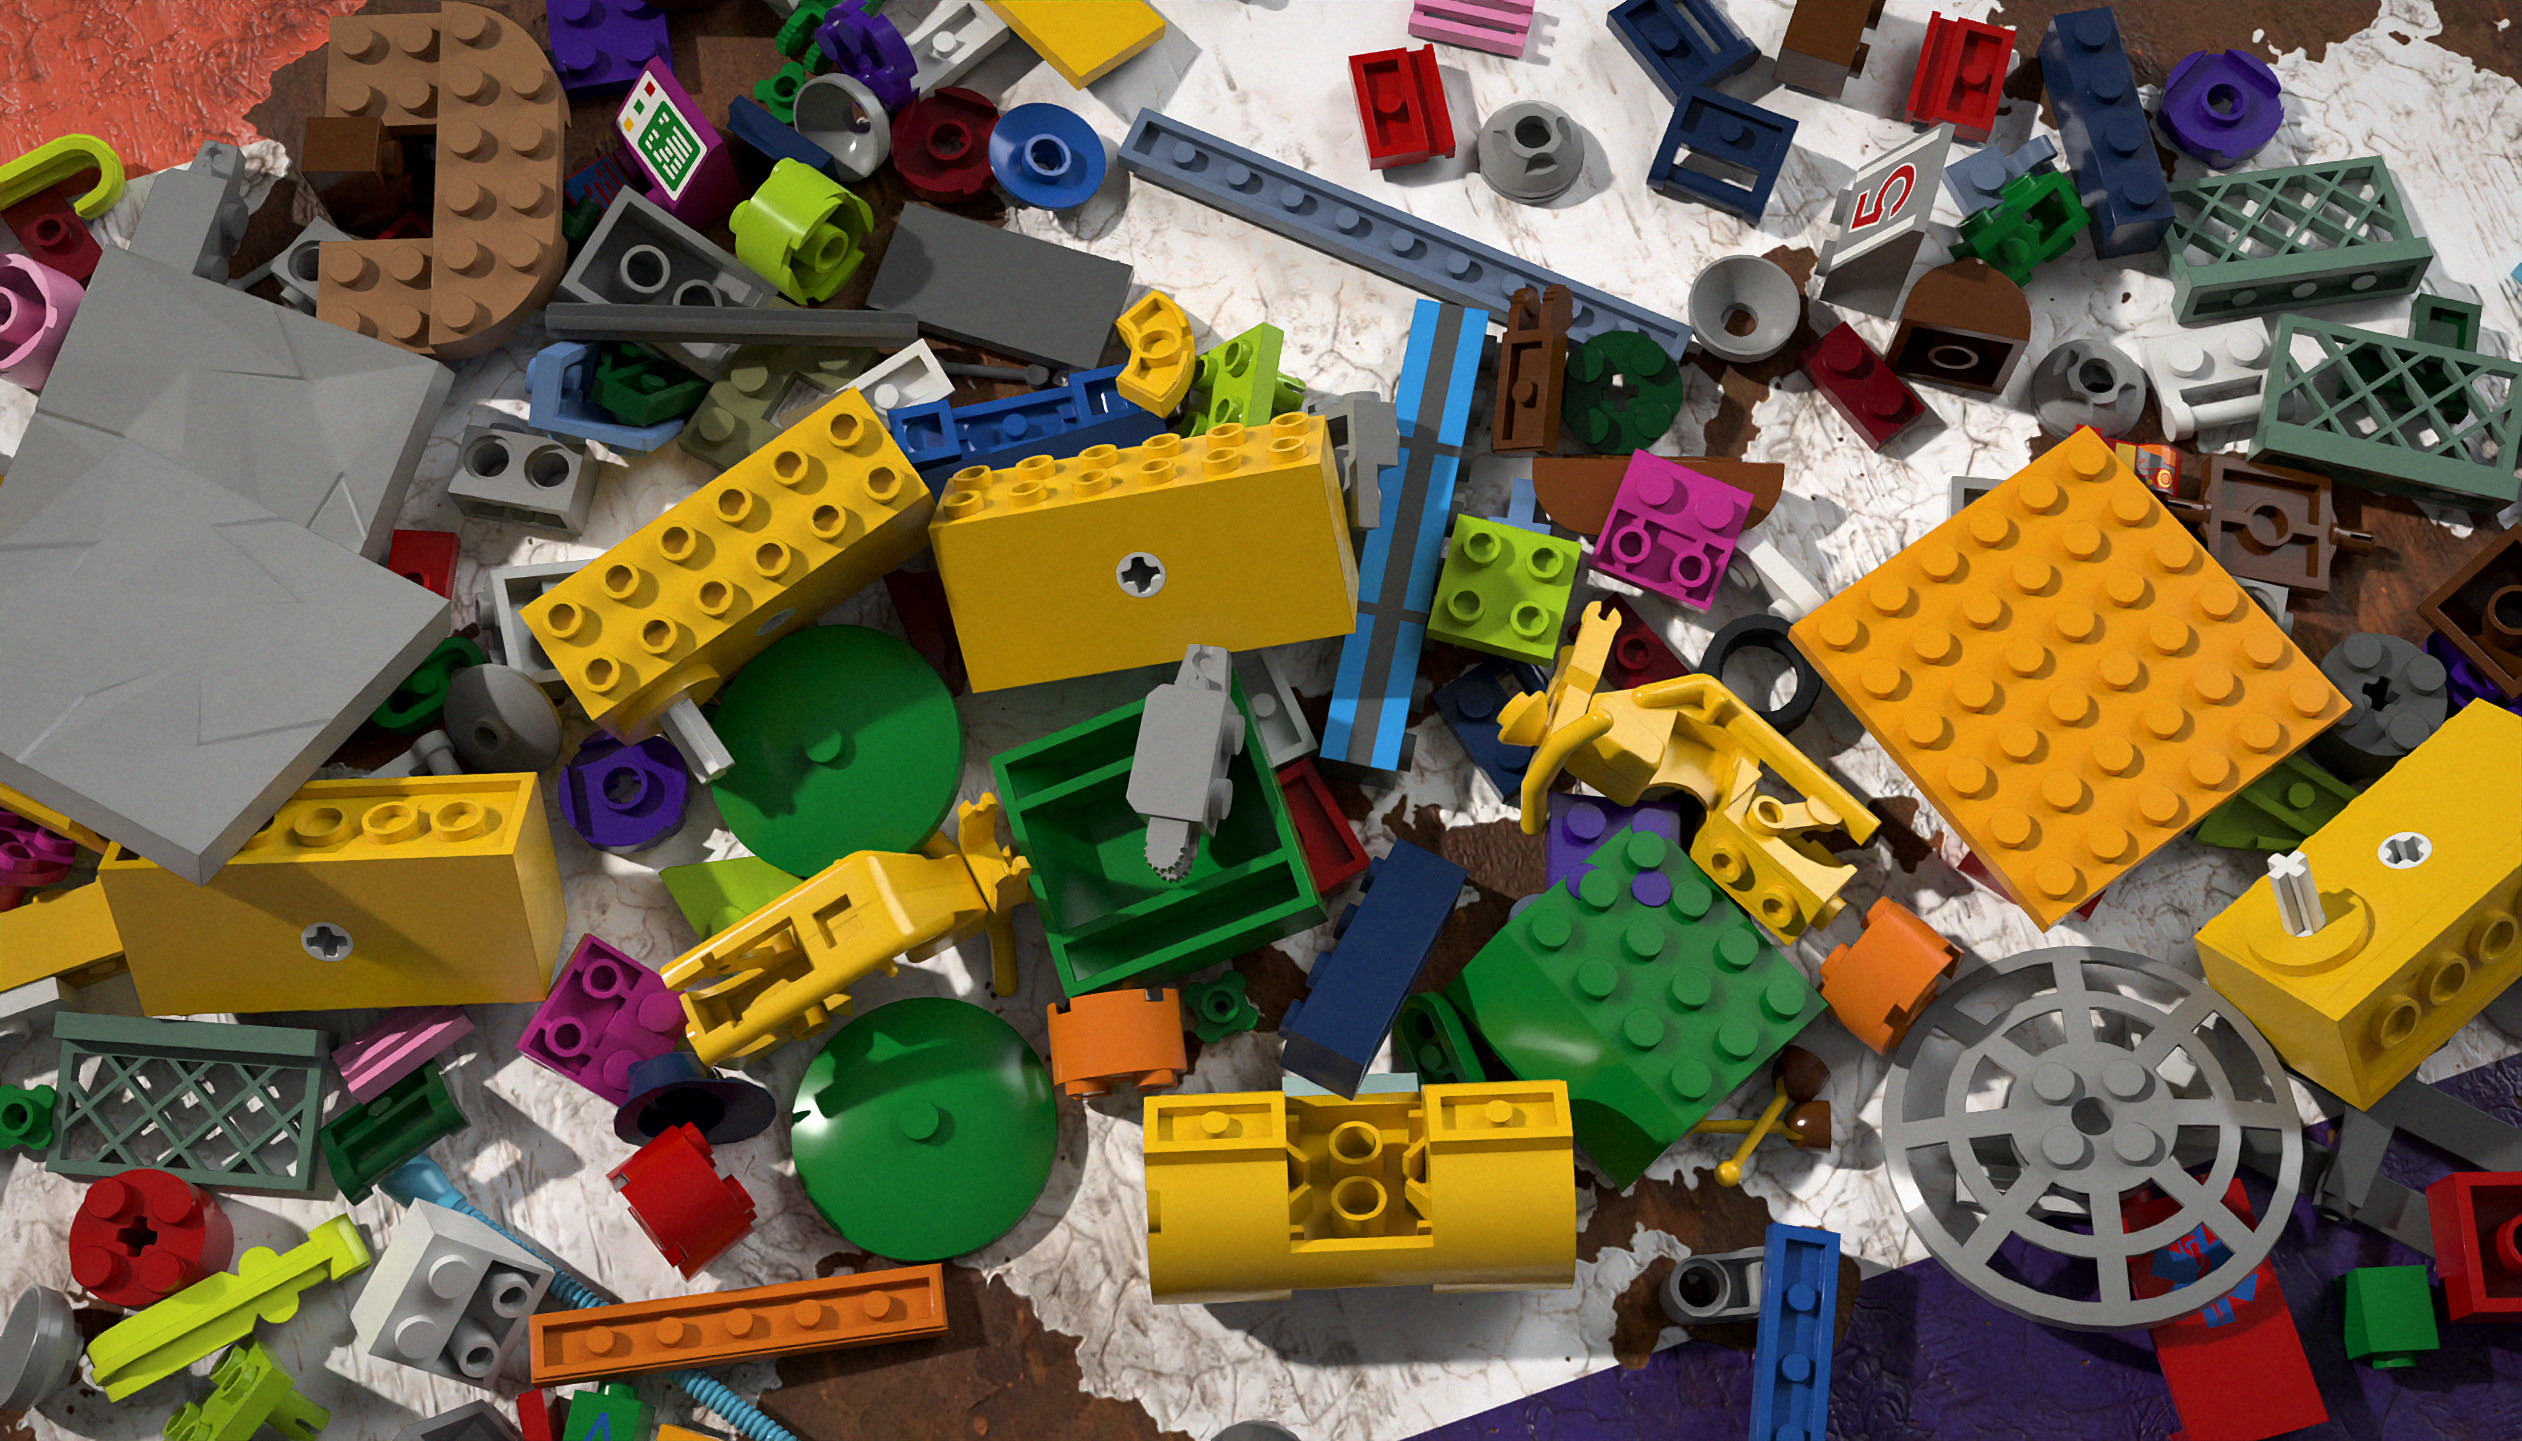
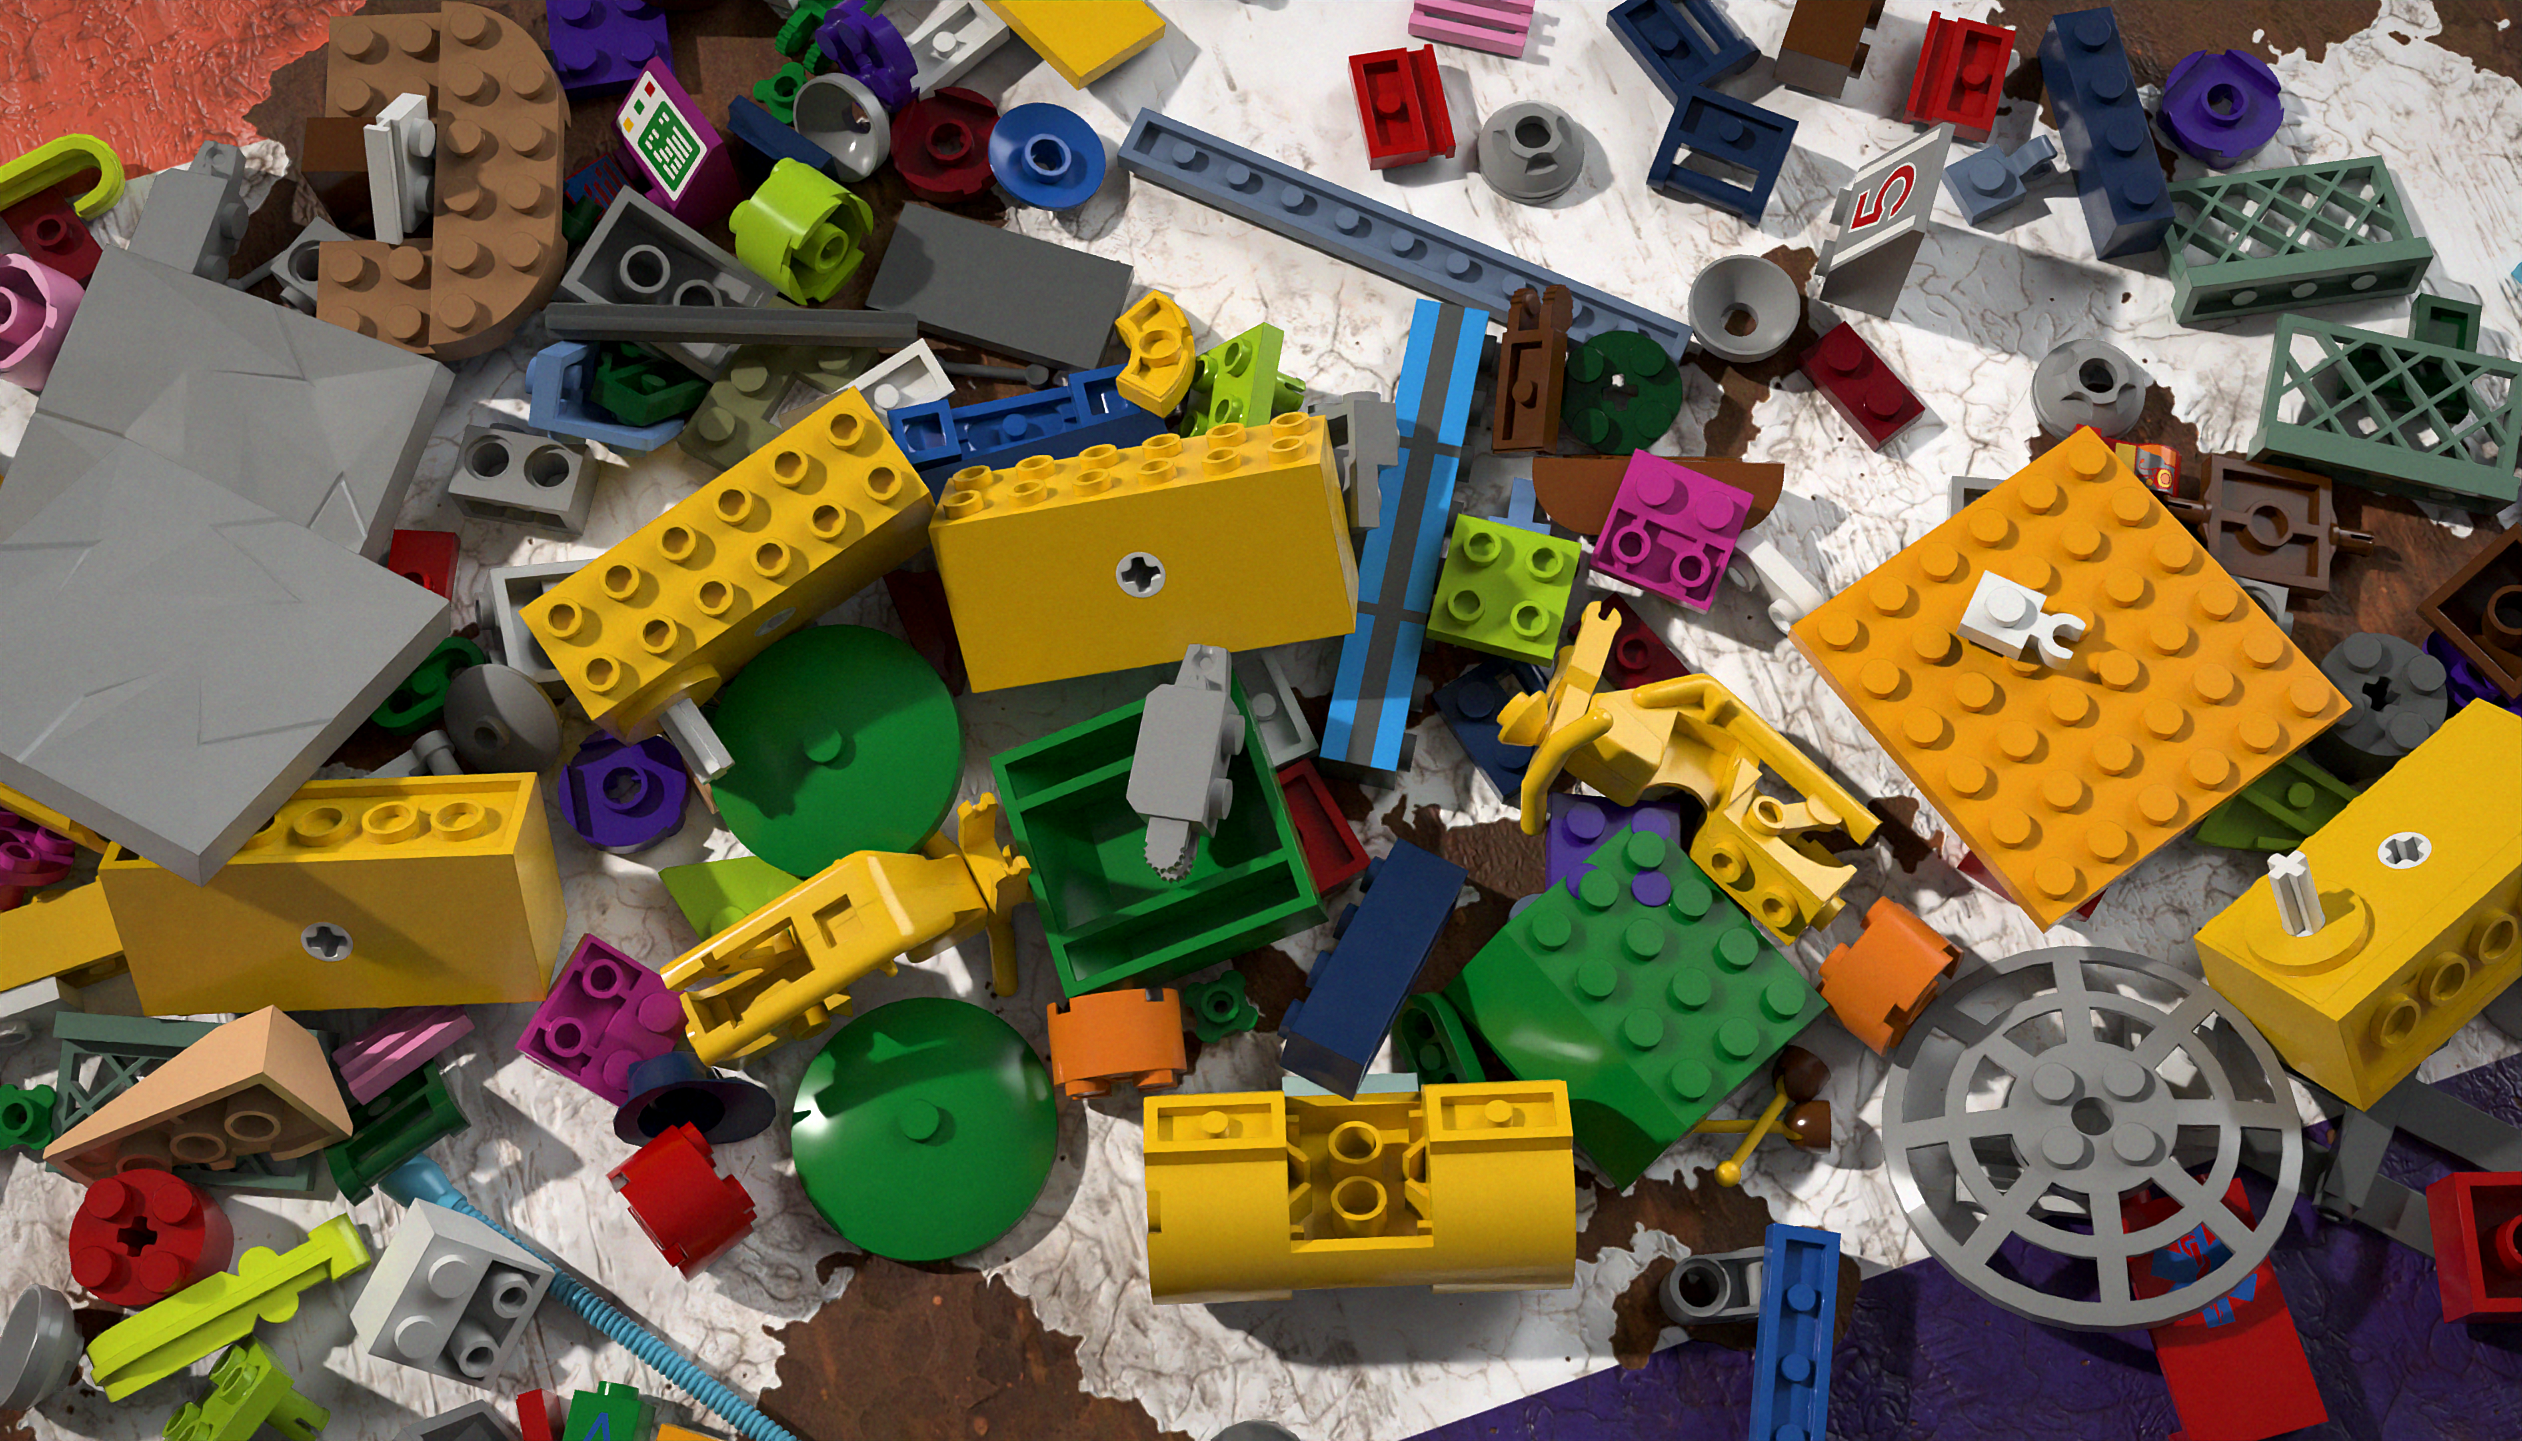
orange tile [528,1263,949,1389] -> none
black tyre [1698,614,1823,737] -> none
reddish brown brick [1882,257,2032,395] -> none
green brick [1947,170,2091,289] -> none
white plate [2137,317,2296,442] -> none
green brick [2333,1265,2440,1371] -> none
none -> light nougat wedge [43,1005,353,1189]
none -> white plate [363,92,435,245]
none -> light nougat piece [681,758,719,814]
none -> white plate [1956,570,2086,670]

